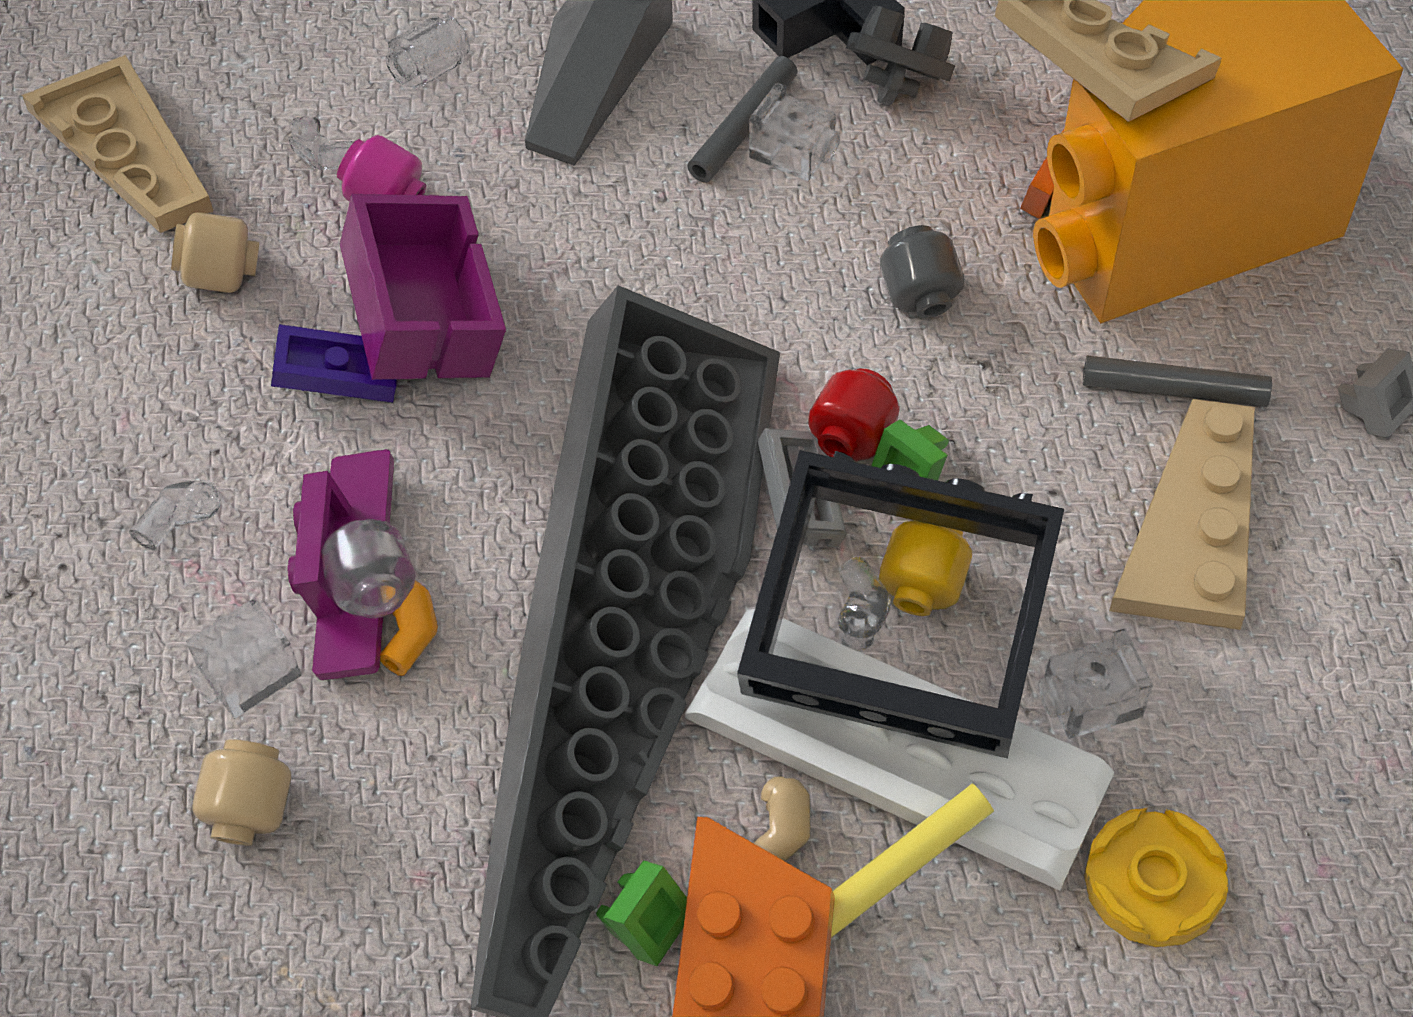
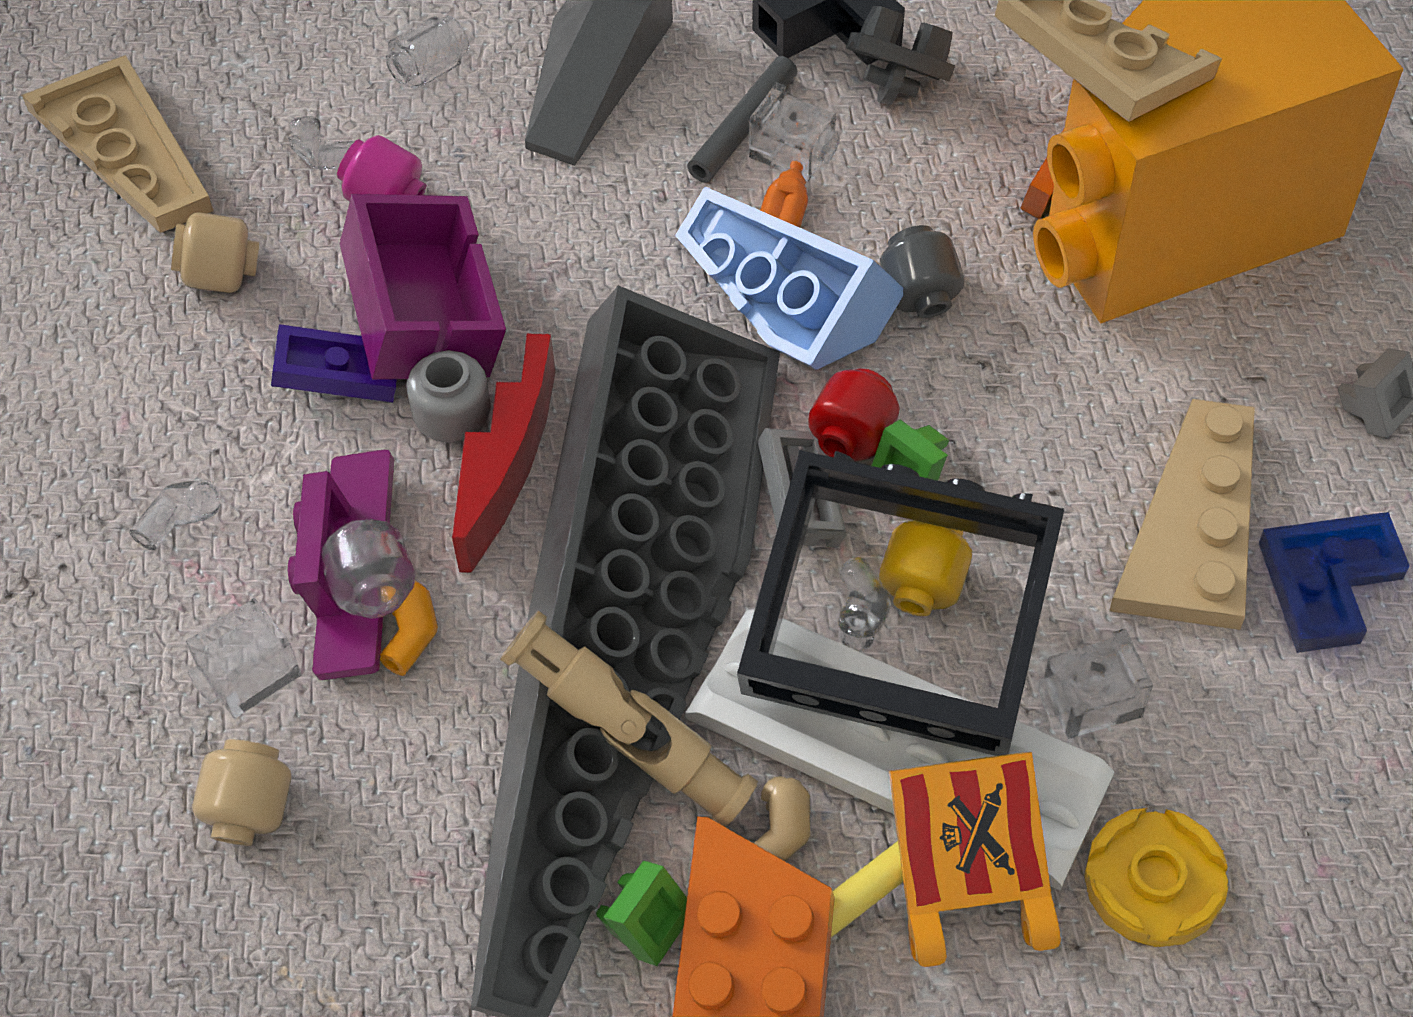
dark grey piece [1083,355,1272,407] -> none
none -> light grey head [406,350,491,443]
none -> red slope [452,333,556,573]
none -> tan piece [500,610,758,827]
none -> light blue wedge [675,187,903,370]
none -> orange piece [760,160,808,228]
none -> flag [888,752,1061,967]
none -> clear blue plate [1259,512,1410,653]

